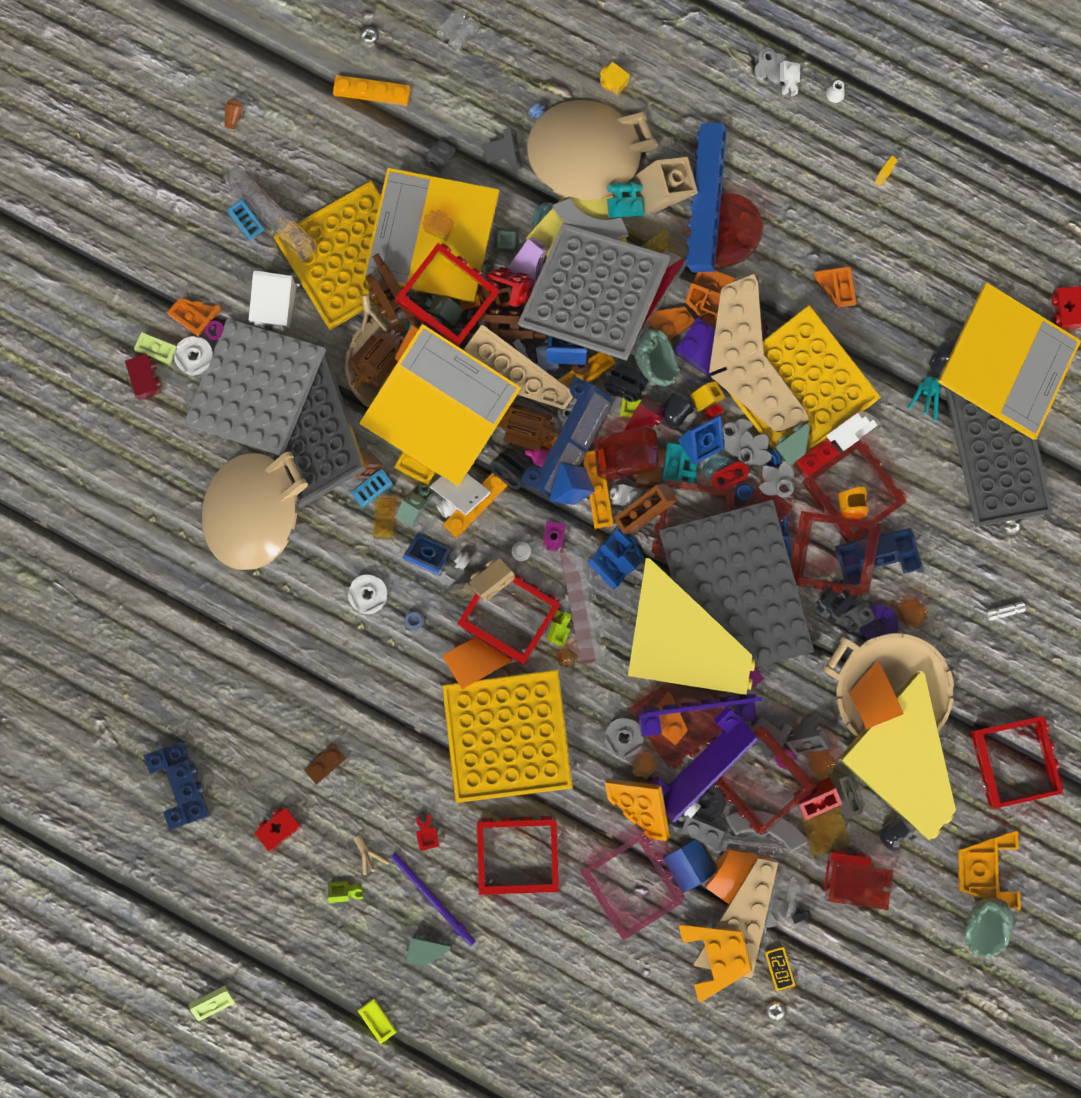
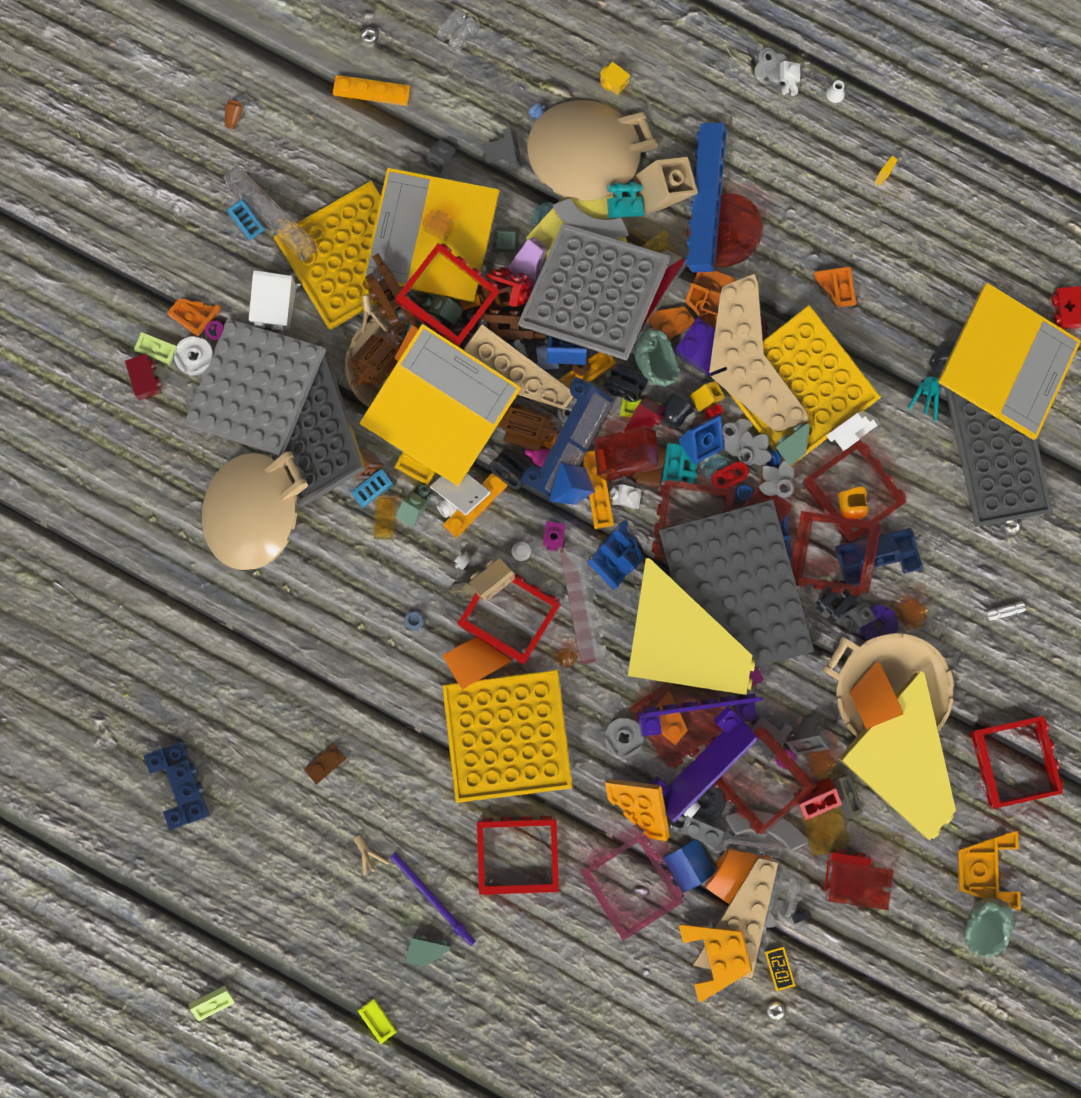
red brick [254,807,302,852] -> none
lime plate [328,881,363,903] -> none
white plate [348,575,388,614] -> none
blue slope [403,534,452,577] -> none
red plate [416,814,440,851] -> none
lime plate [546,610,571,648] -> none
dark orange brick [614,484,678,534] -> none
clear orange brick [631,752,660,780] -> none
red brick [794,438,839,480] -> none
black helmet [879,816,917,852] -> none

